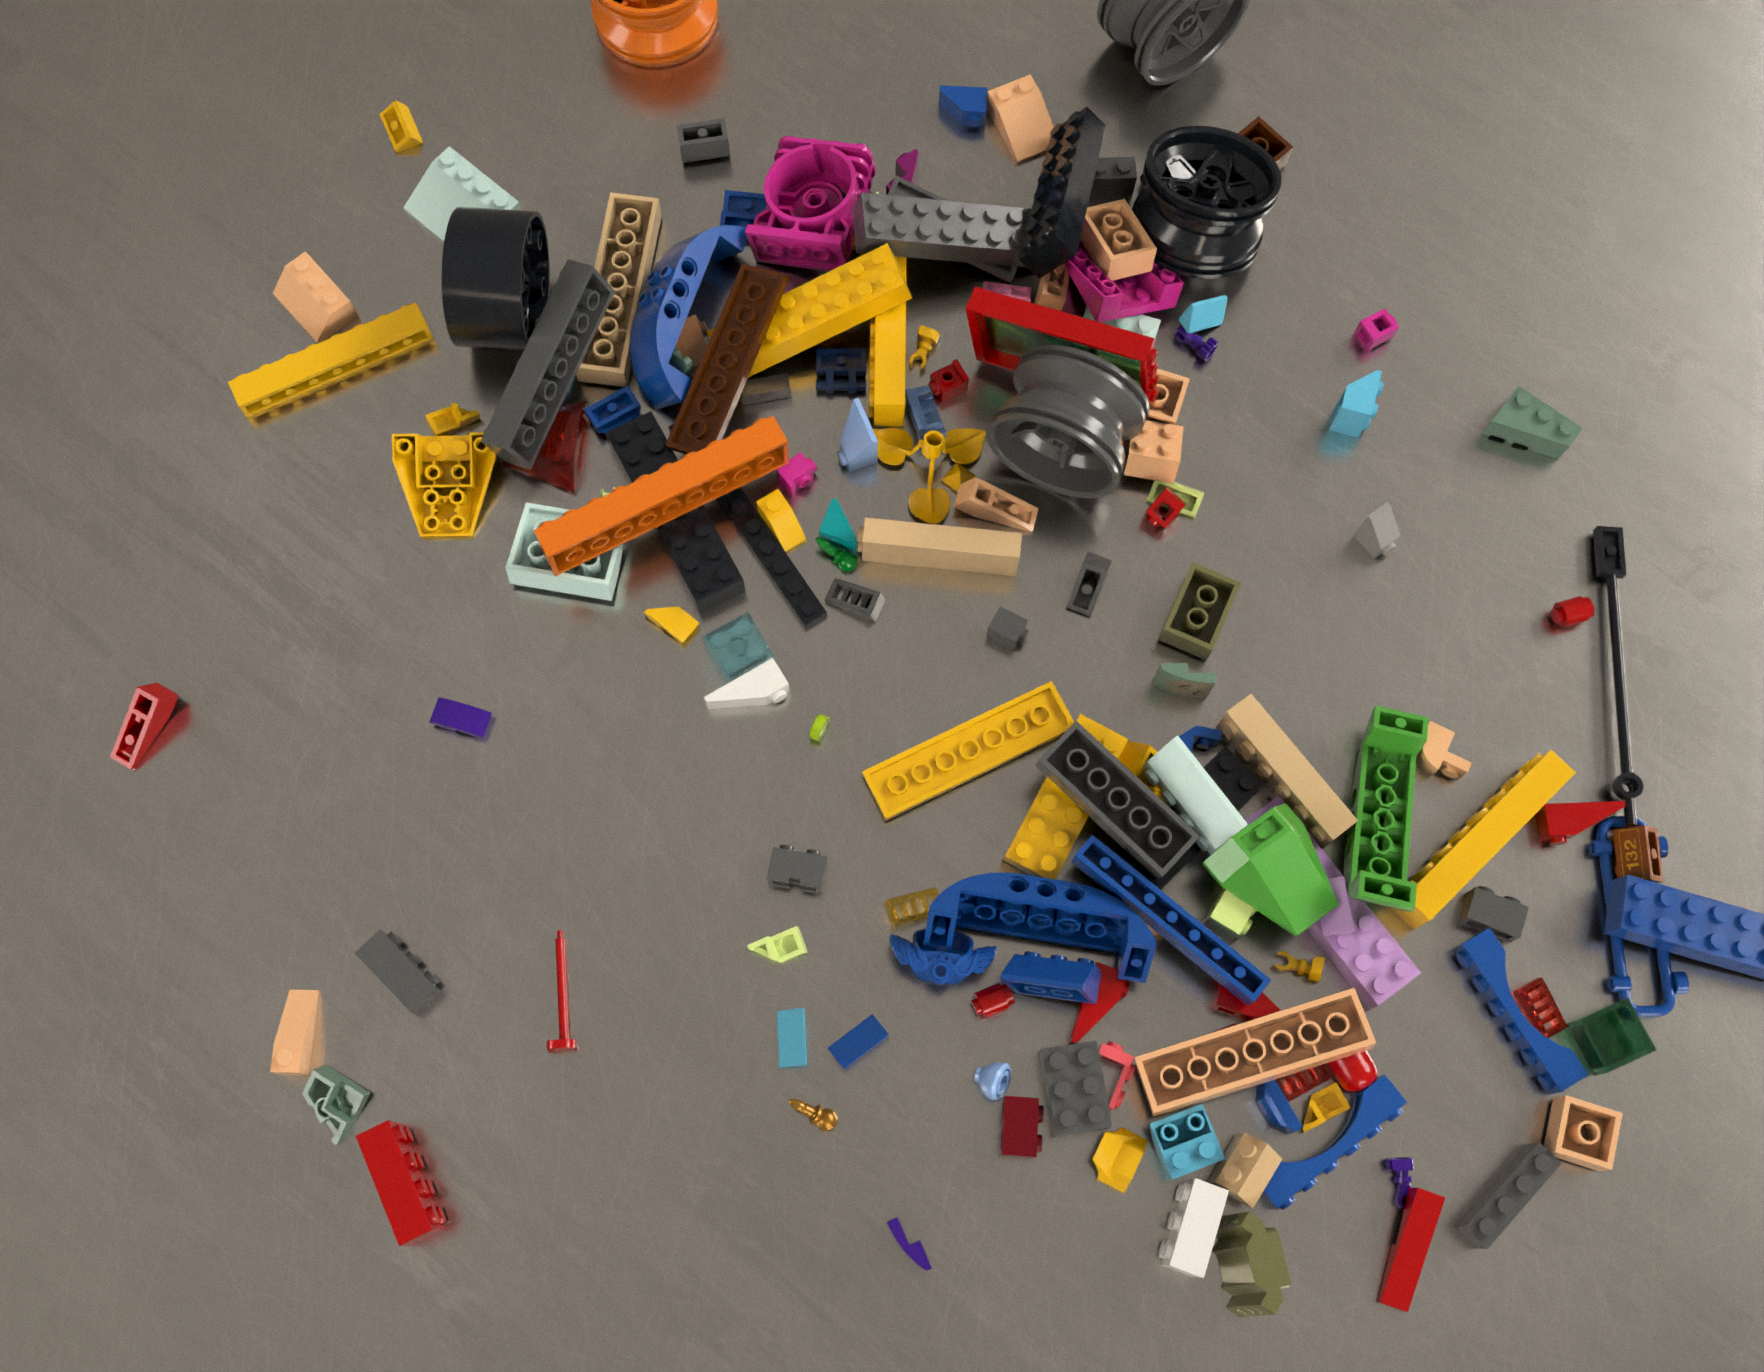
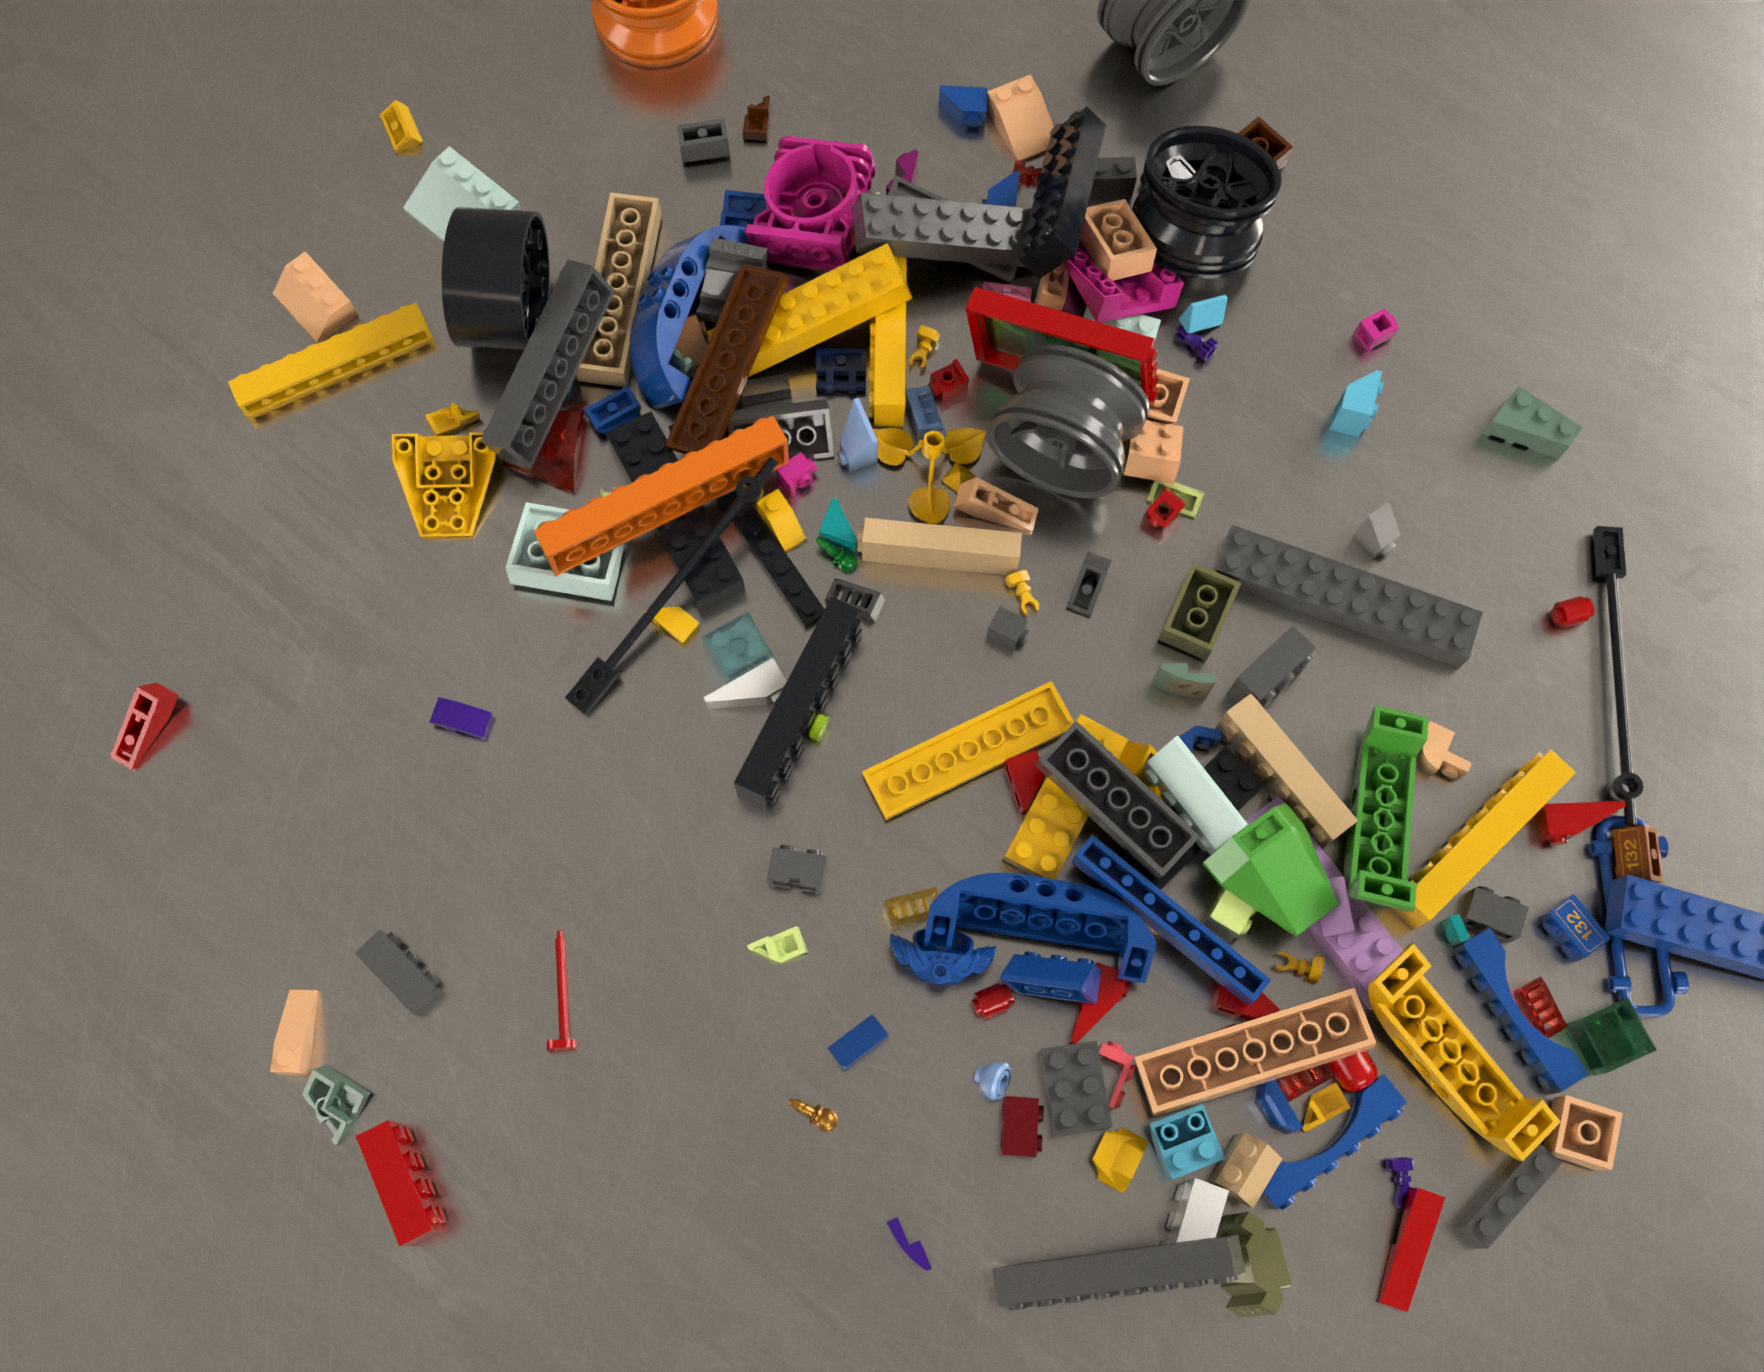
medium azure slope [777,1008,807,1068] -> none
none -> black bar [565,456,778,715]
none -> dark grey slope [696,238,768,323]
none -> dark grey slope [728,399,834,459]
none -> black brick [734,597,863,809]
none -> reddish brown slope [743,96,770,141]
none -> blue slope [982,172,1020,207]
none -> dark grey brick [993,1234,1245,1311]
none -> red slope [1004,750,1045,815]
none -> yellow piece [1005,570,1039,617]
none -> clear red piece [1012,160,1042,184]
none -> dark grey brick [1214,525,1483,668]
none -> dark grey brick [1227,625,1316,708]
none -> yellow slope [1368,944,1561,1161]
none -> teal tile [1441,914,1470,947]
none -> blue brick [1539,894,1611,962]

